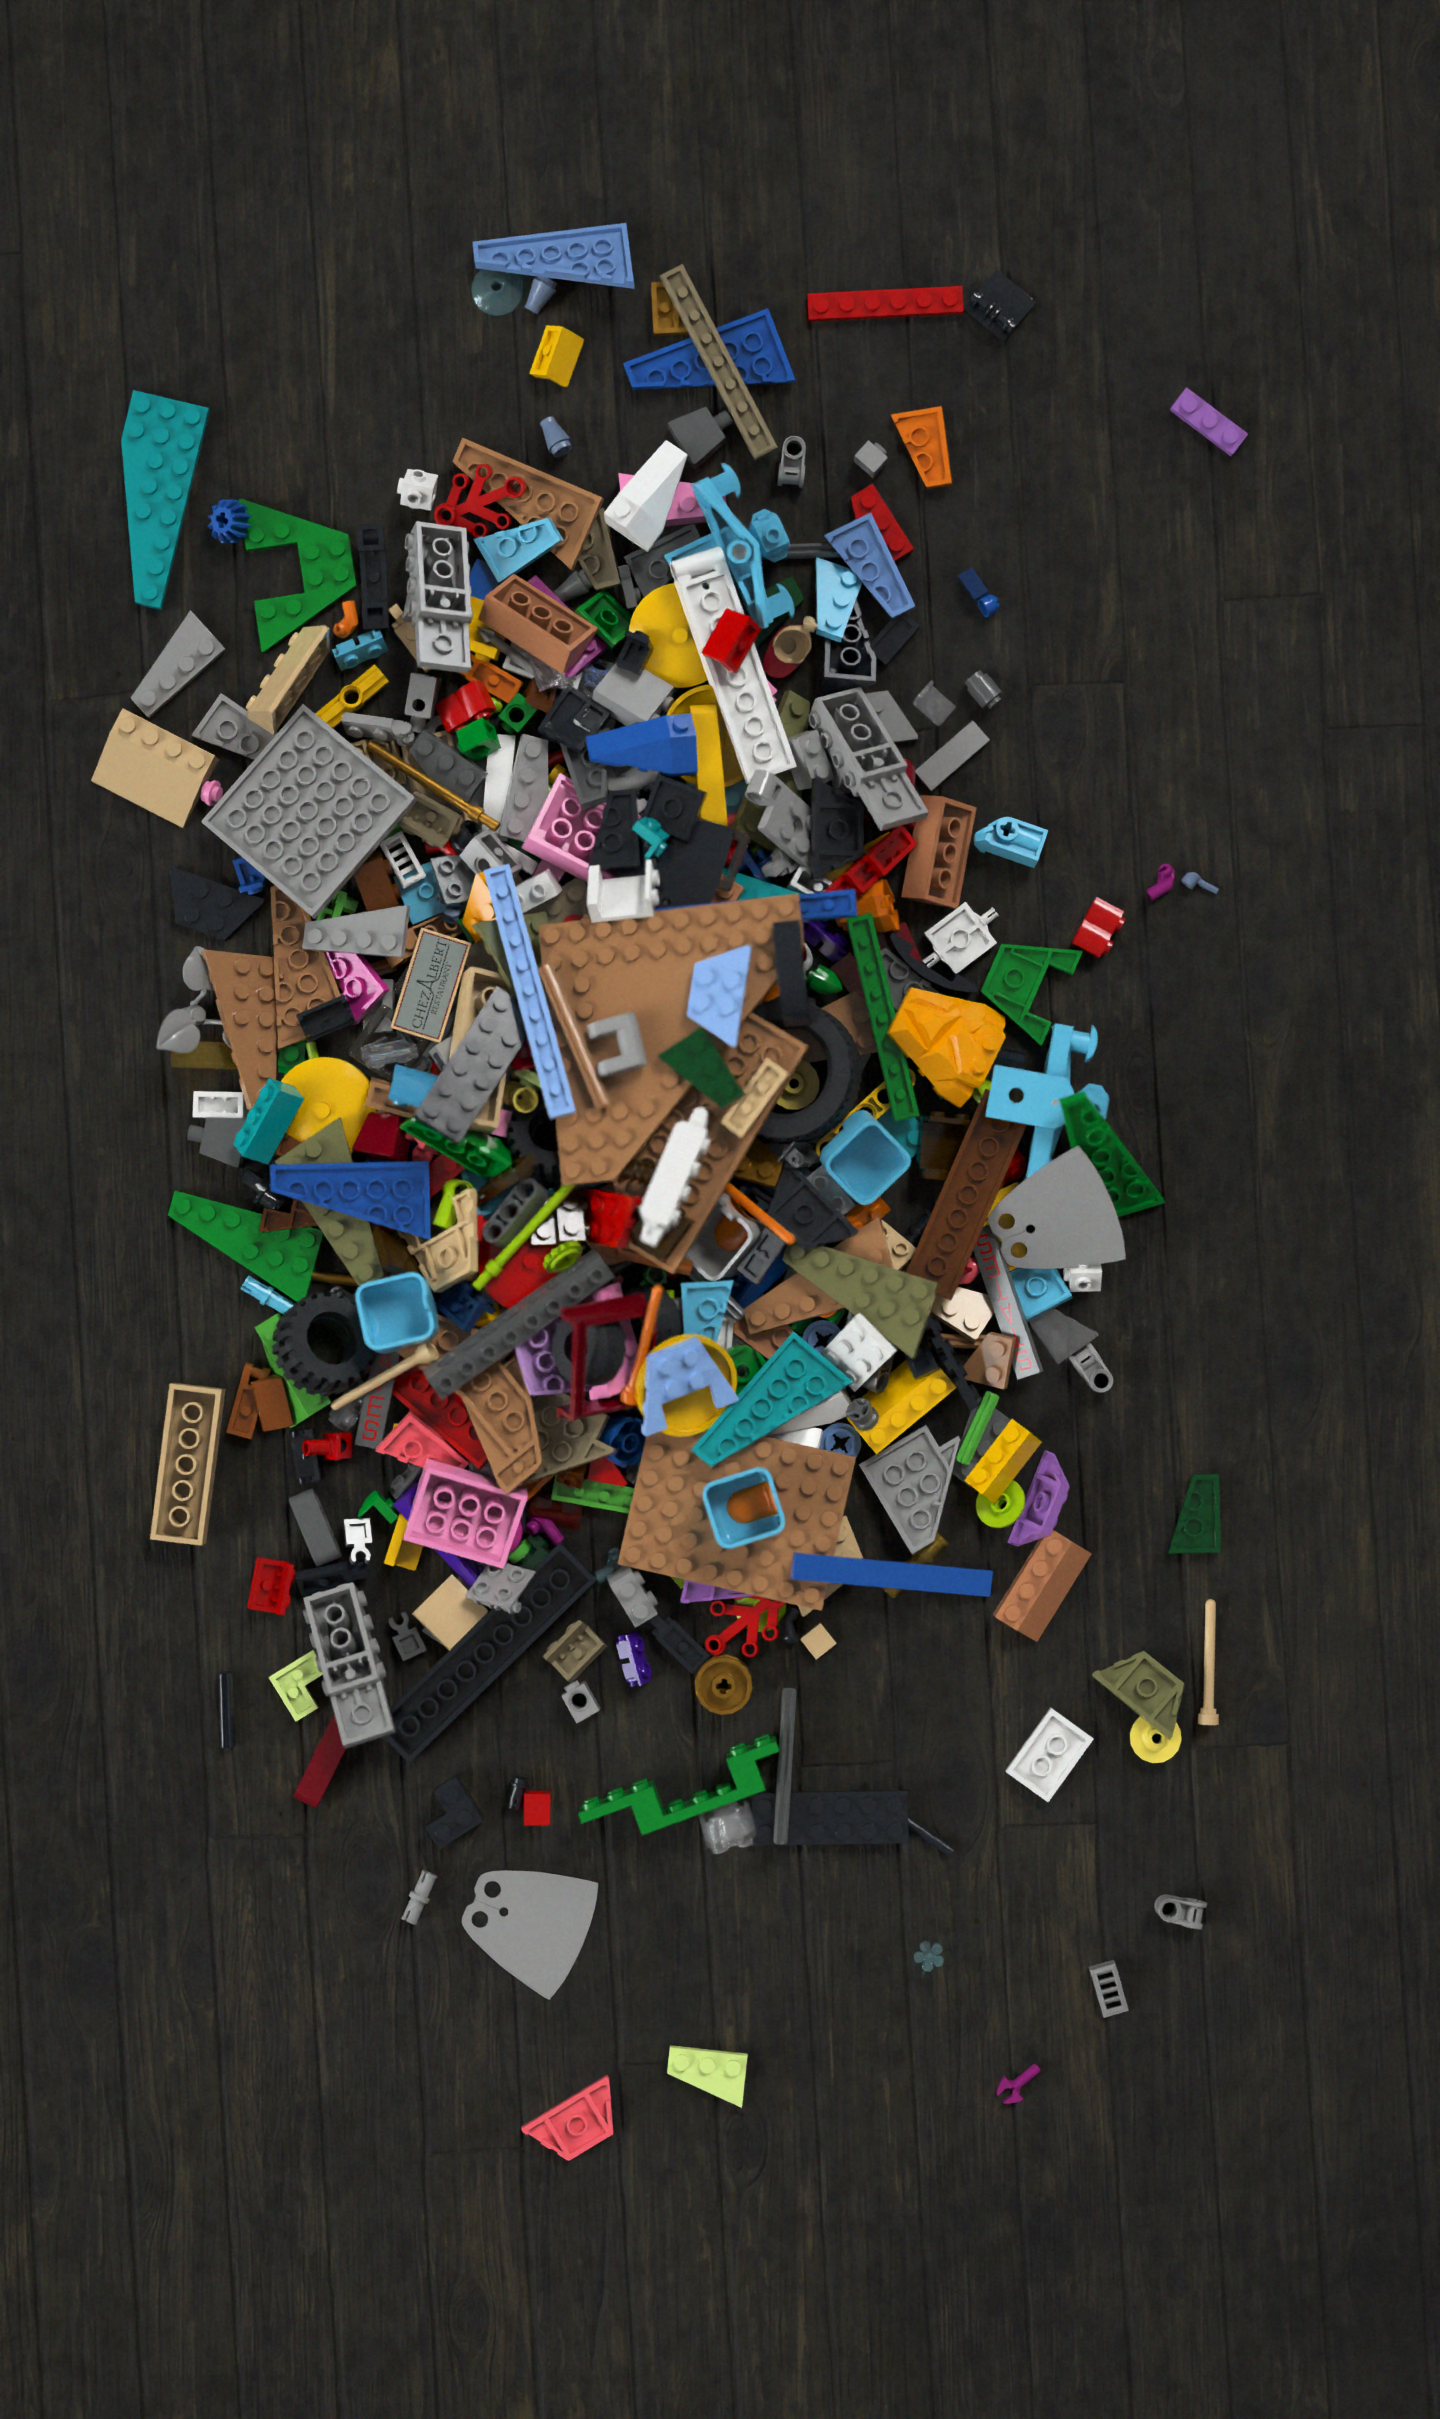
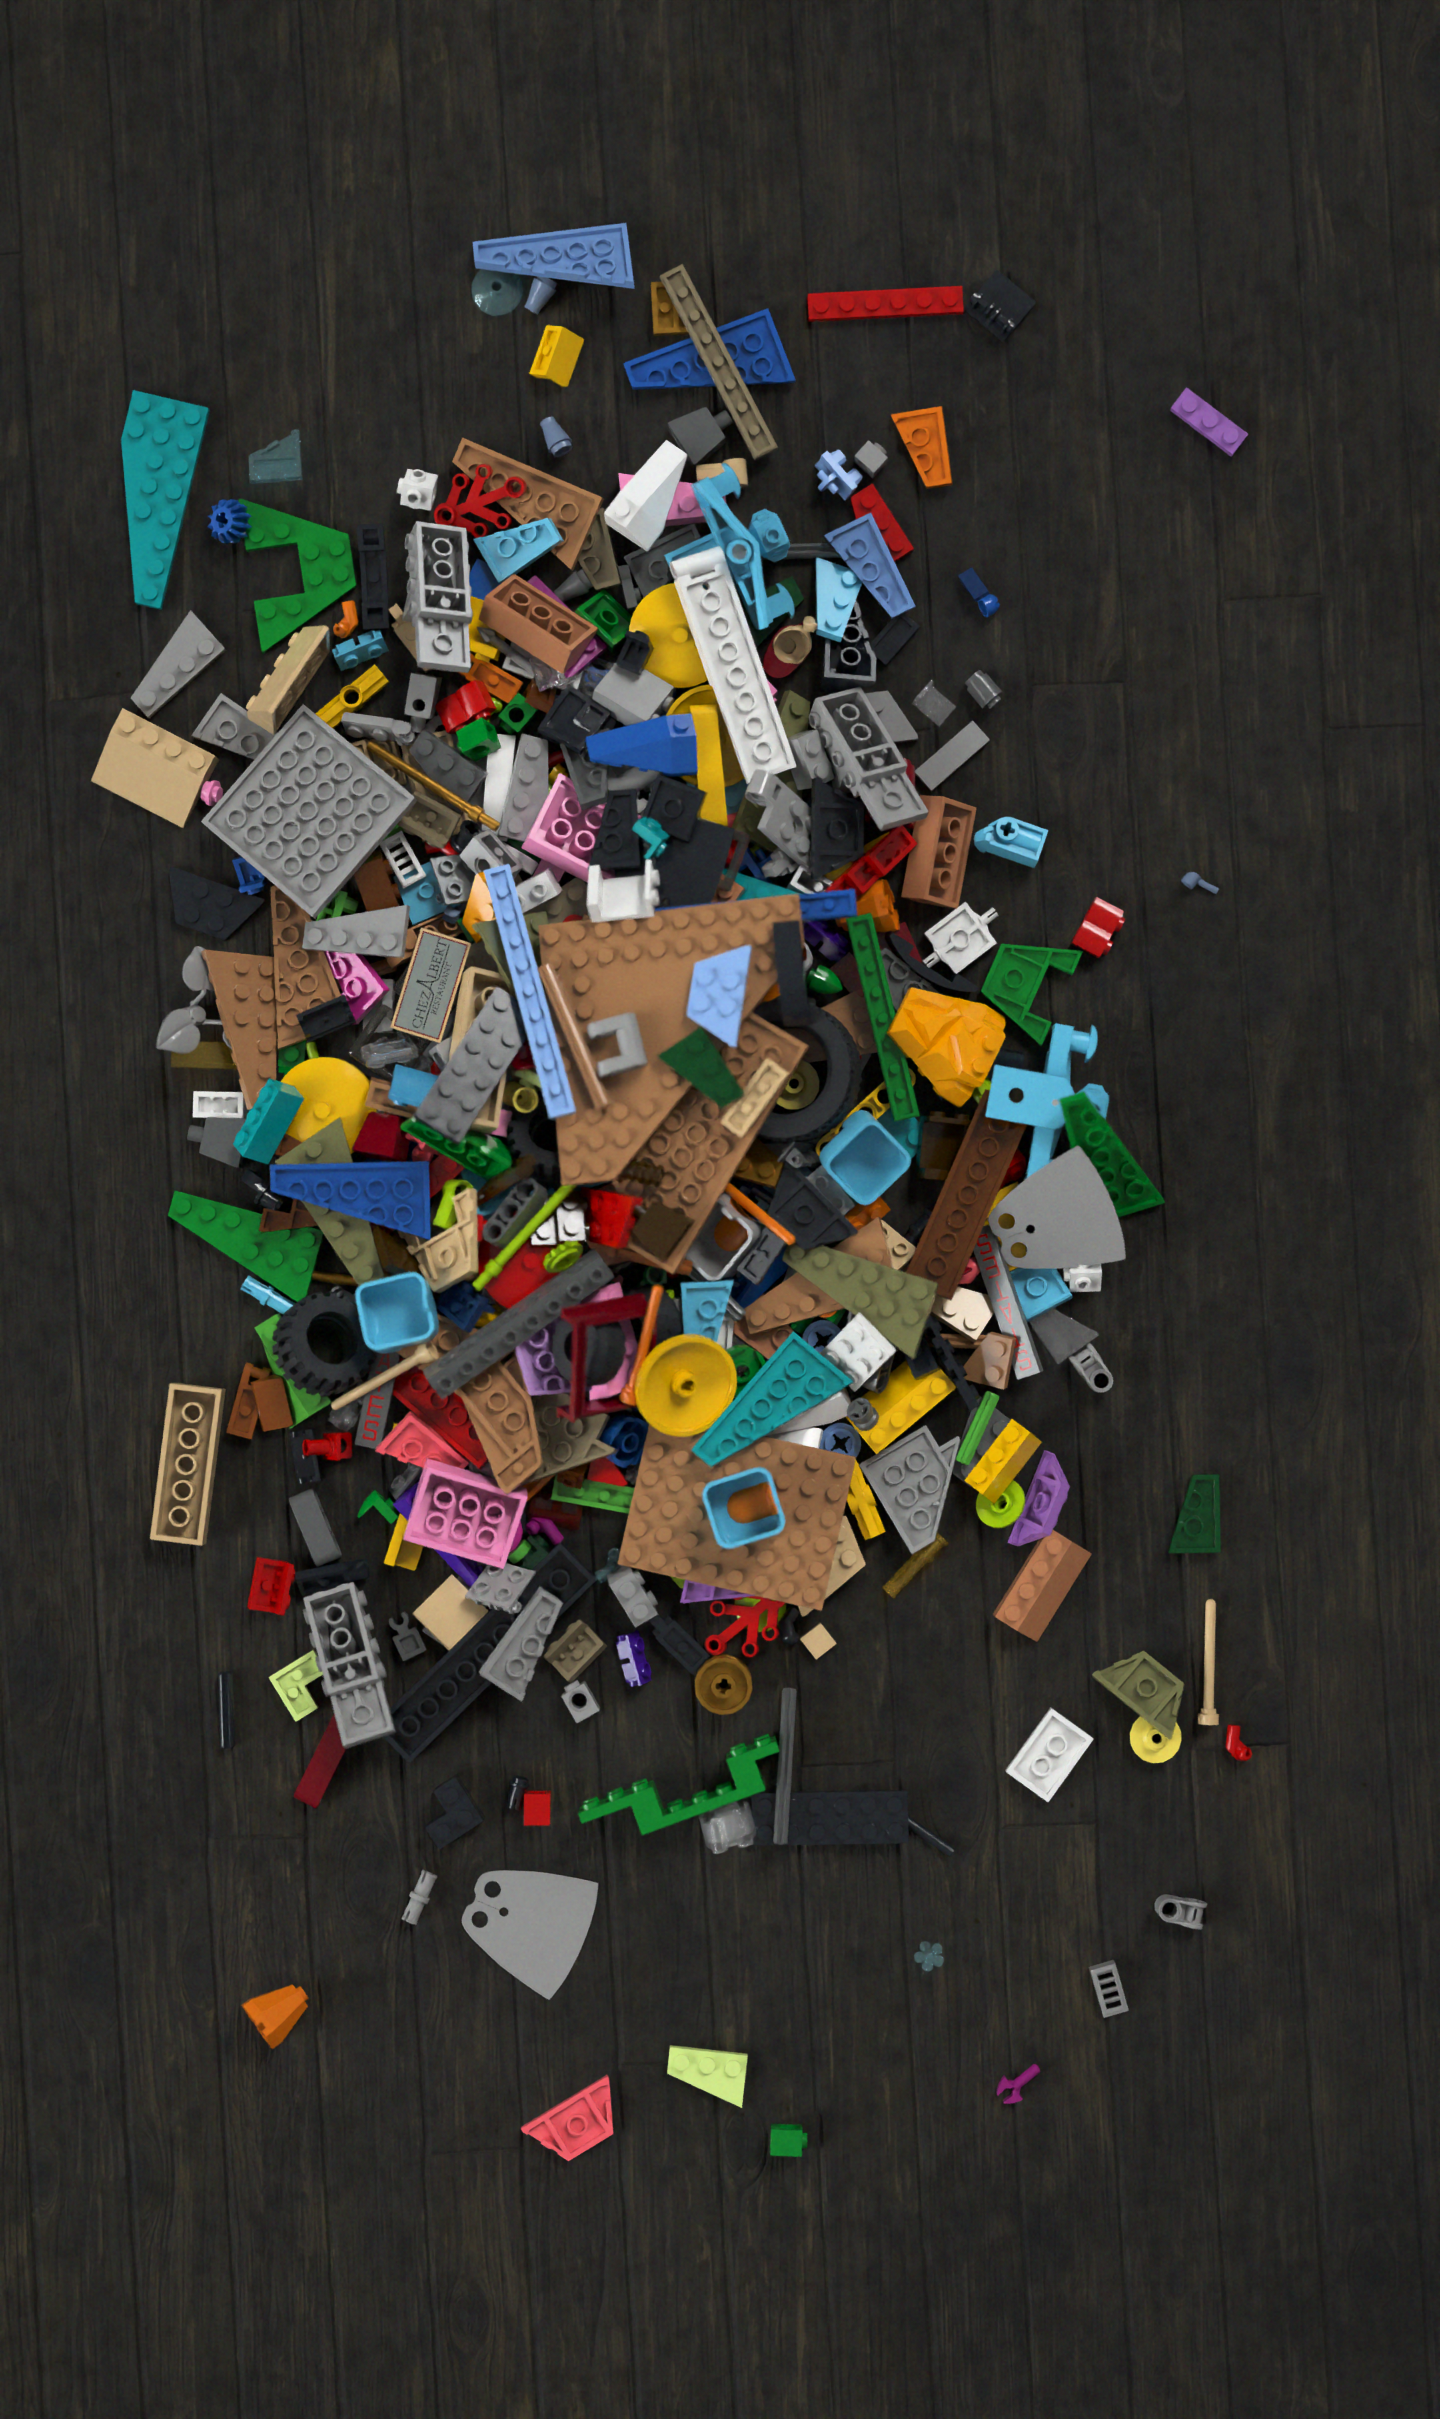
plate [343,1518,372,1564] -> none
white hinge [640,1107,711,1247] -> none
light blue wing [641,1337,739,1437] -> none
red panel [701,609,761,674] -> none
light grey piece [778,436,806,488] -> none
blue tile [790,1552,993,1597] -> none
magenta arm [1146,863,1175,901] -> none
none -> orange cone [242,1985,309,2049]
none -> clear light blue wing [249,429,303,484]
none -> light grey wing [479,1587,562,1701]
none -> tan piece [696,458,748,488]
none -> green brick [770,2124,807,2157]
none -> light blue hips [815,450,863,501]
none -> yellow piece [847,1460,886,1540]
none -> red arm [1226,1724,1252,1761]

